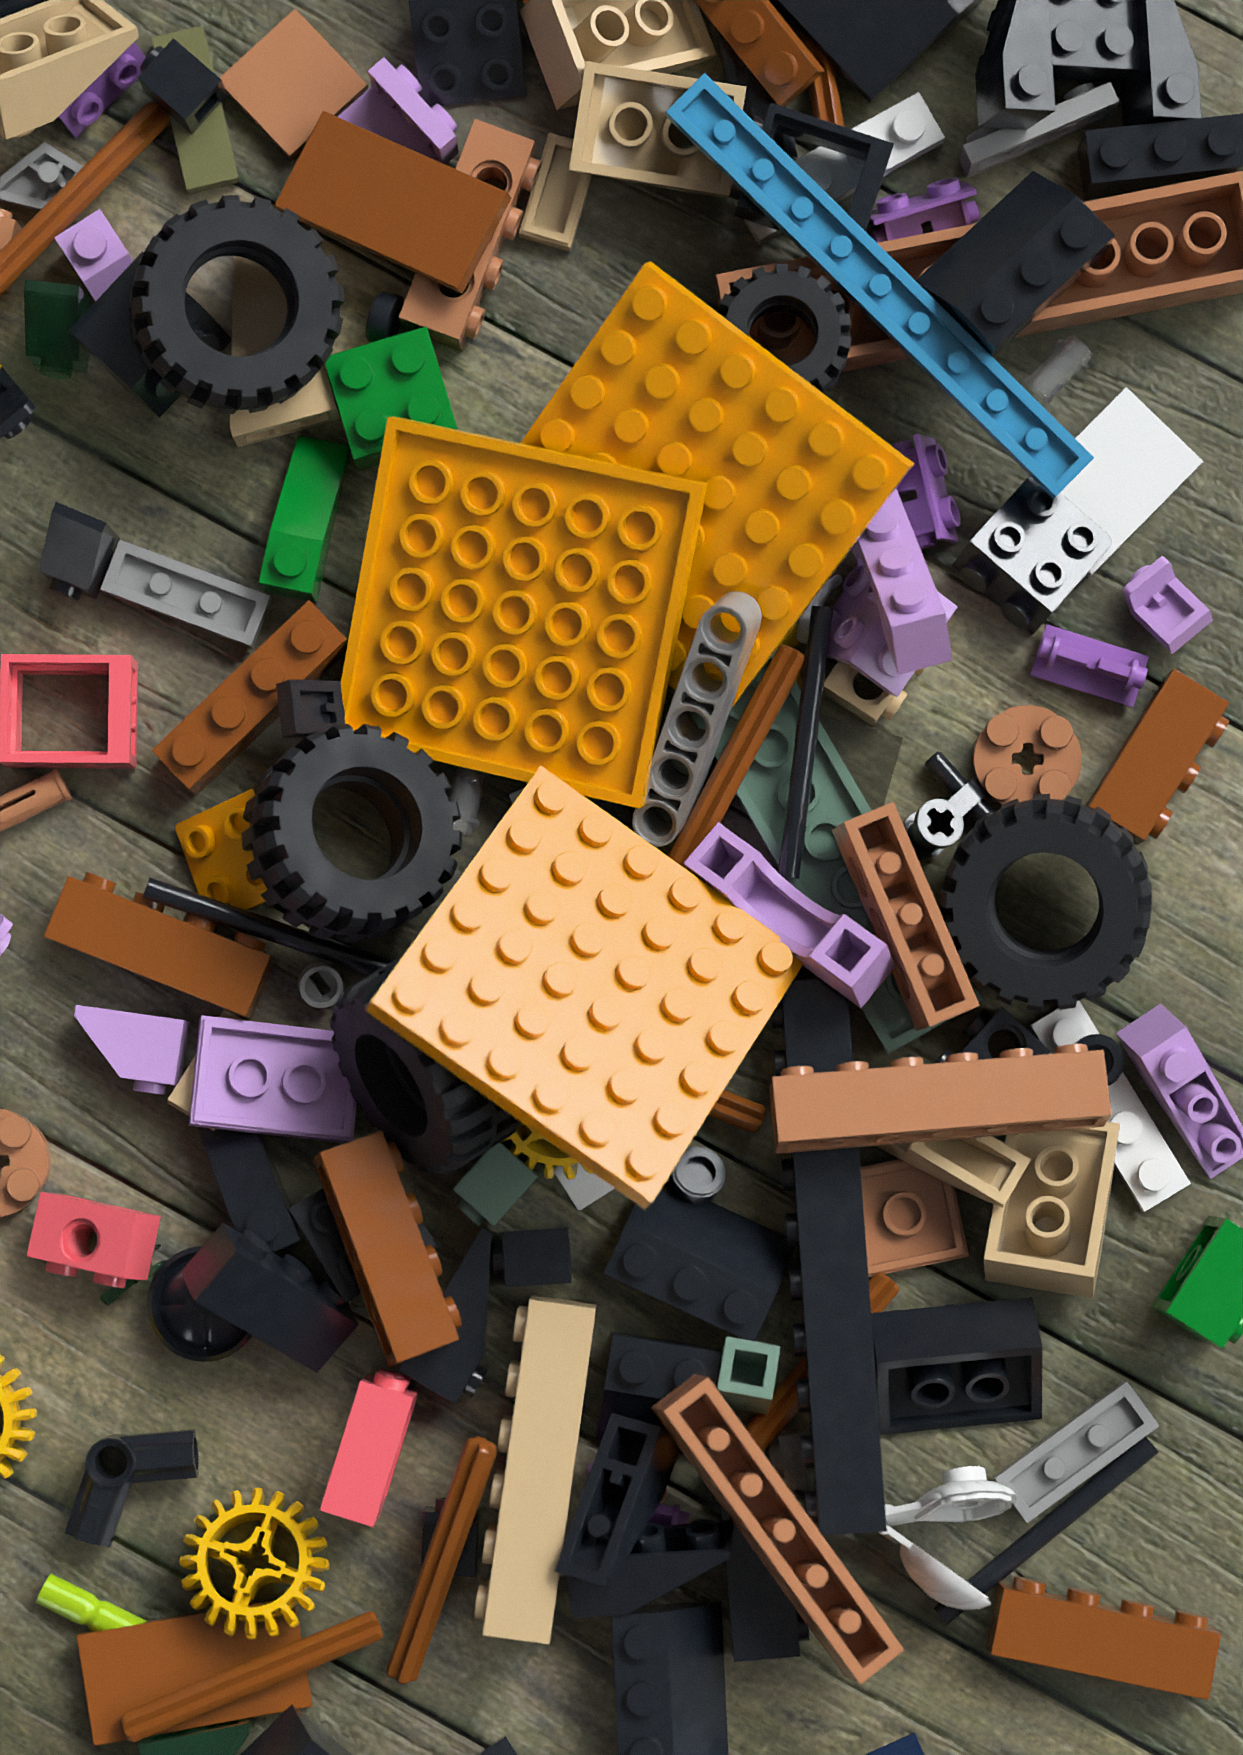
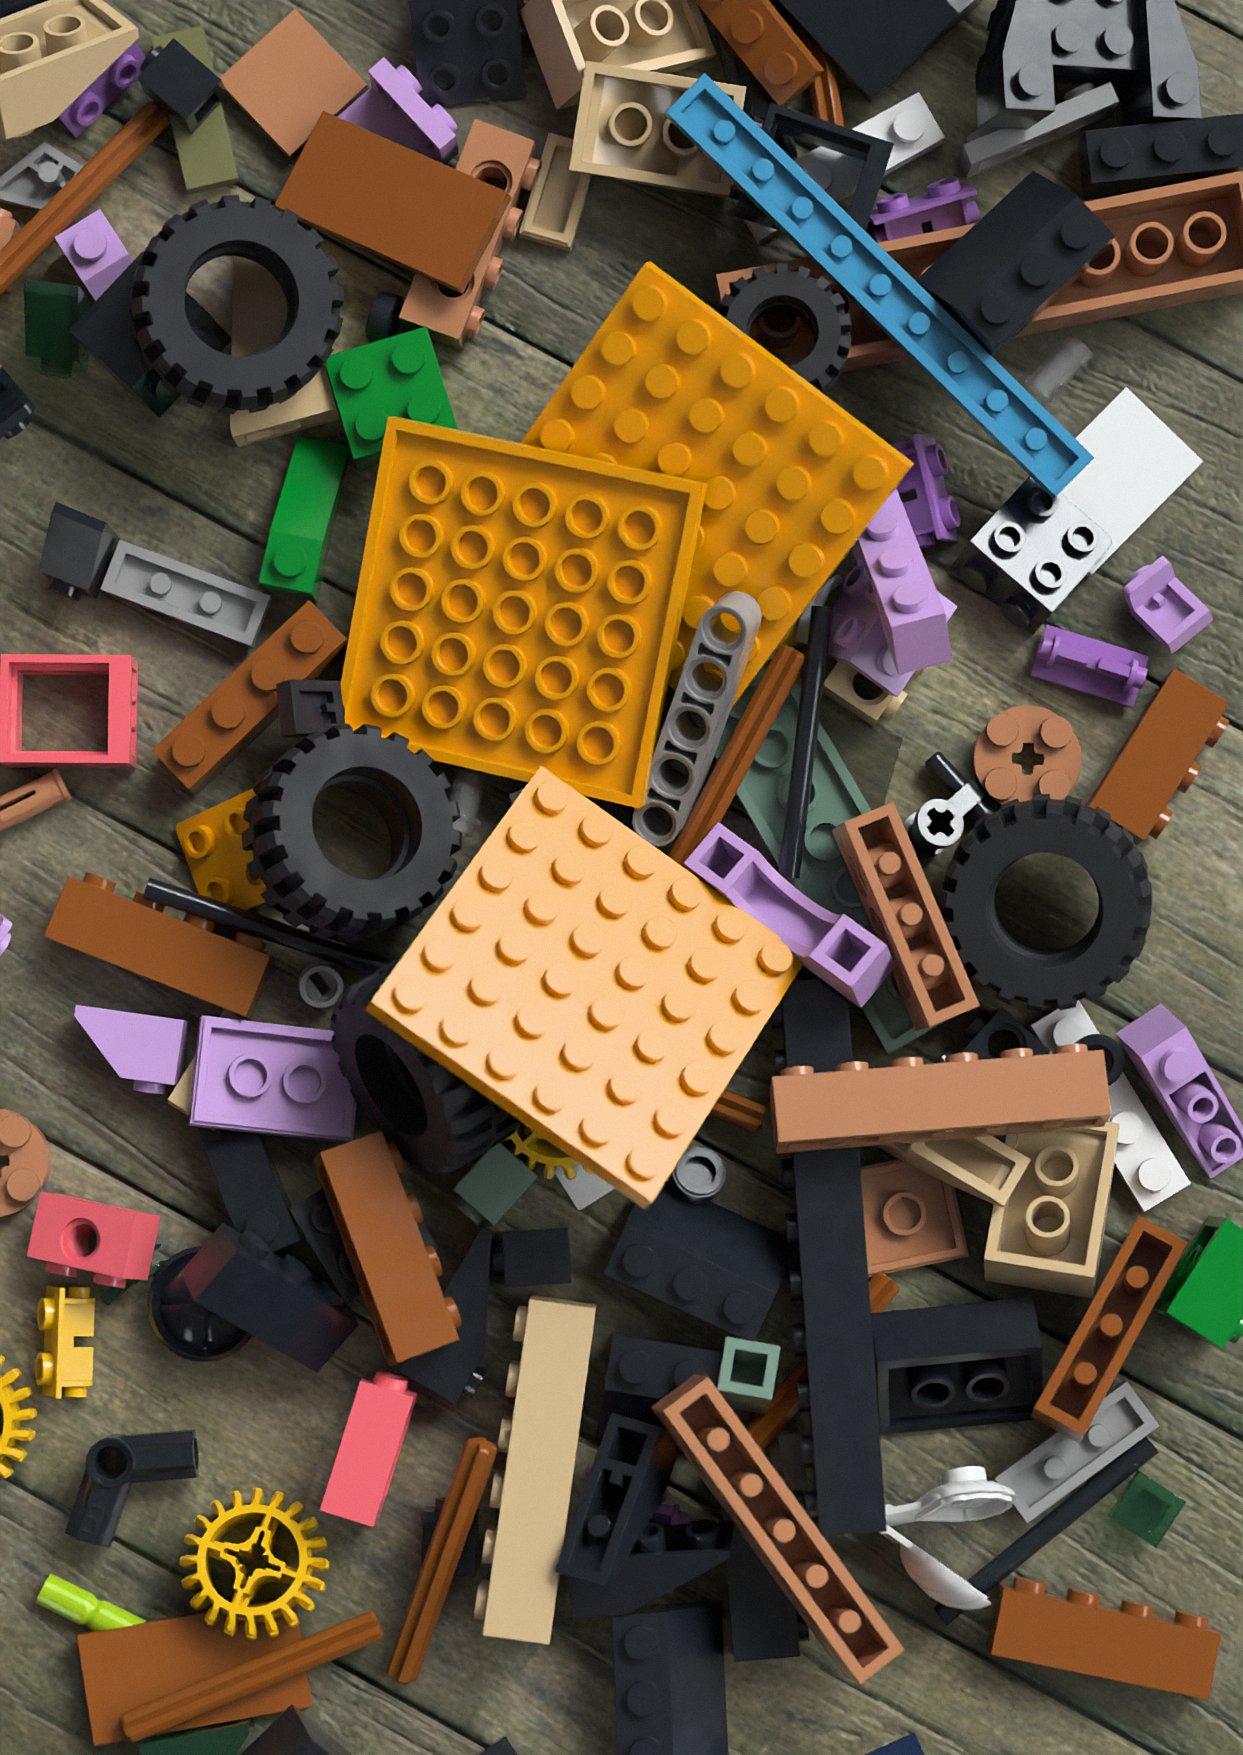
none -> yellow hinge [35,1285,96,1399]
none -> dark orange brick [1031,1216,1188,1444]
none -> clear green plate [1108,1470,1186,1548]

